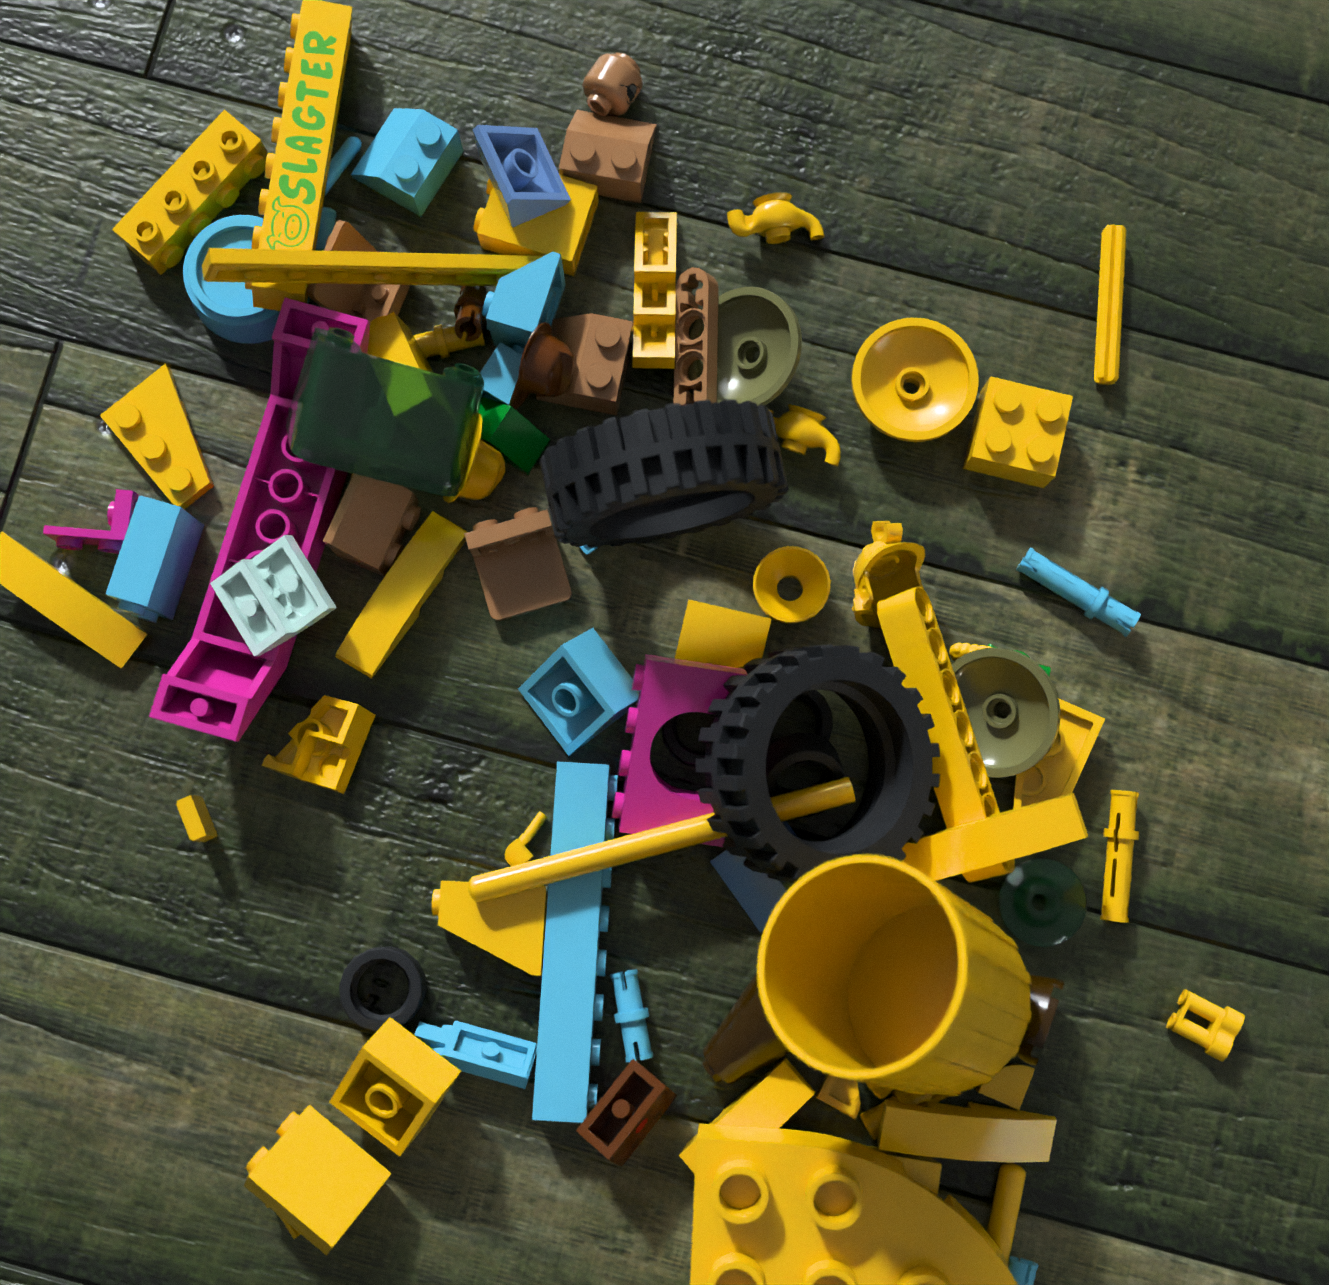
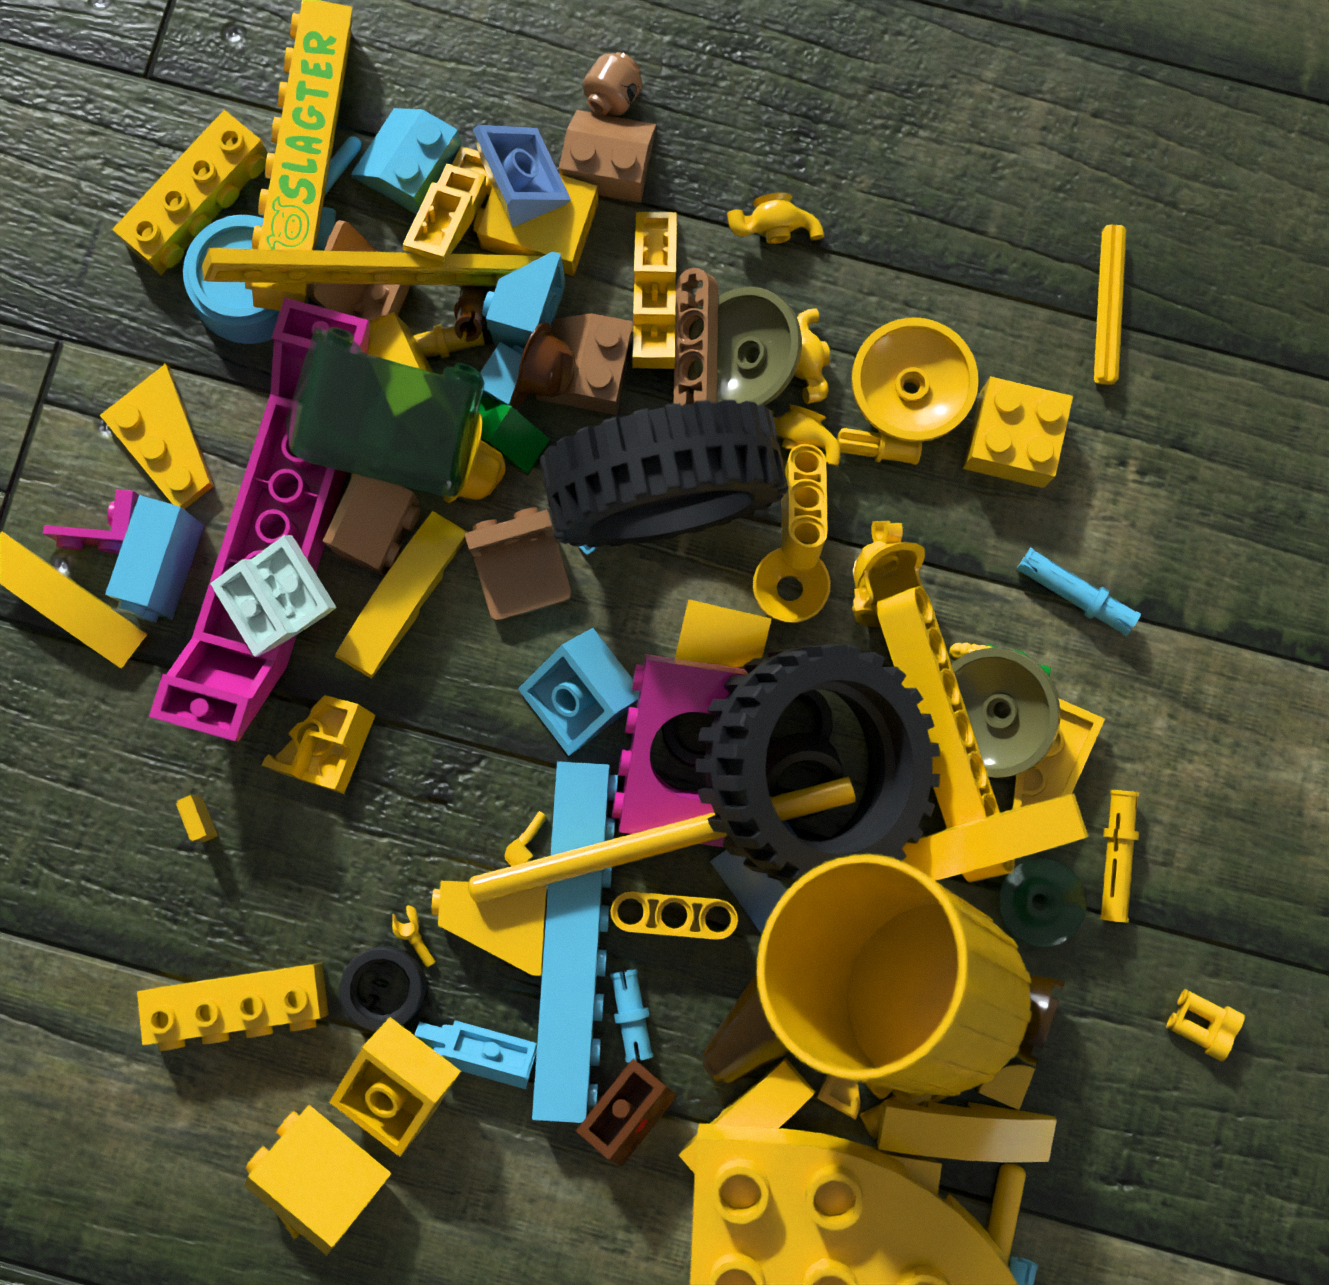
none -> yellow brick [137,963,329,1051]
none -> yellow hand [392,905,435,967]
none -> yellow slope [403,146,489,262]
none -> yellow beam [611,891,738,939]
none -> yellow beam [782,444,827,570]
none -> yellow piece [794,308,830,404]
none -> yellow axle [837,428,922,465]

